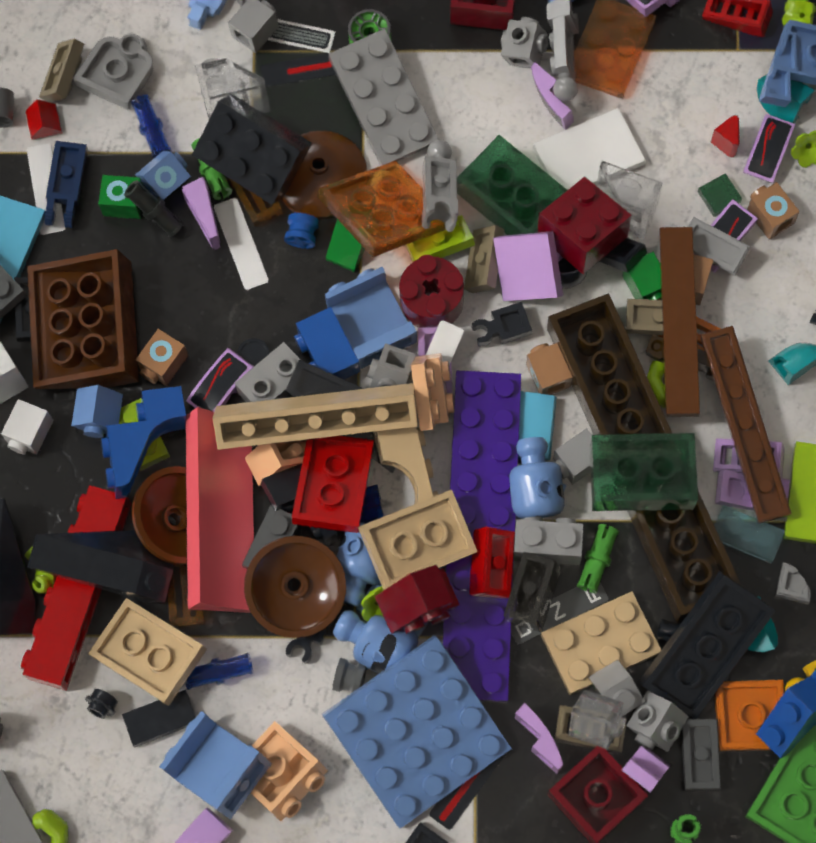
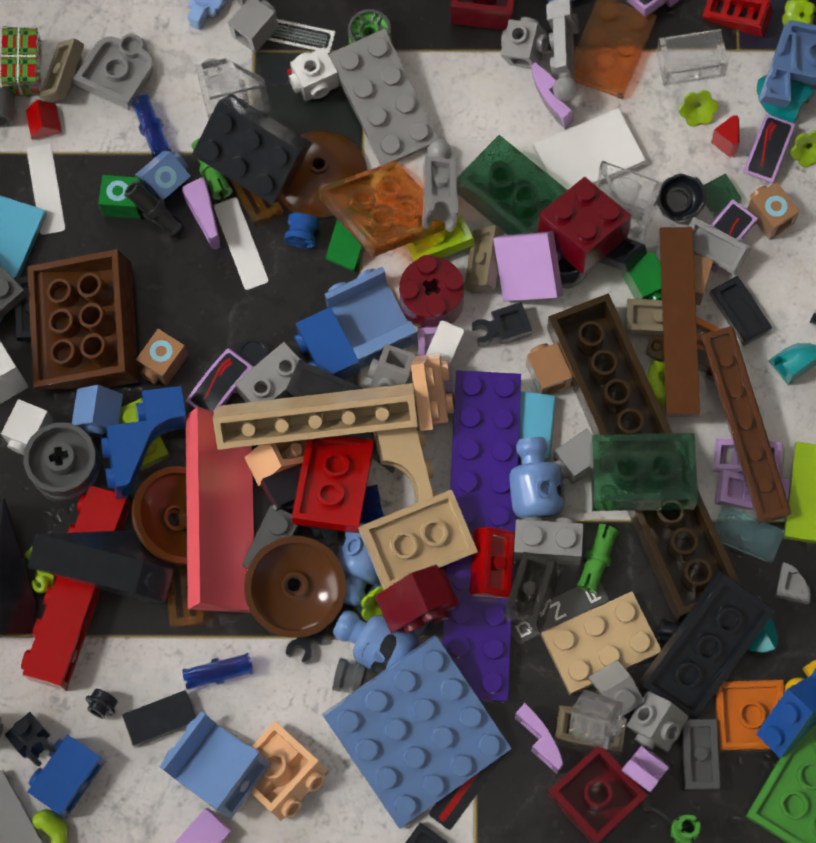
dark blue hinge [45,141,88,228] -> none
tan plate [88,598,207,706] -> none
none -> piece [1,26,42,96]
none -> black plate [4,712,56,767]
none -> dark grey wheel [23,423,103,503]
none -> blue brick [27,734,106,819]
none -> white brick [288,47,339,101]
none -> clear panel [657,29,728,86]
none -> black hair [657,173,706,222]
none -> lime plant [679,90,719,127]
none -> black tile [709,275,772,347]

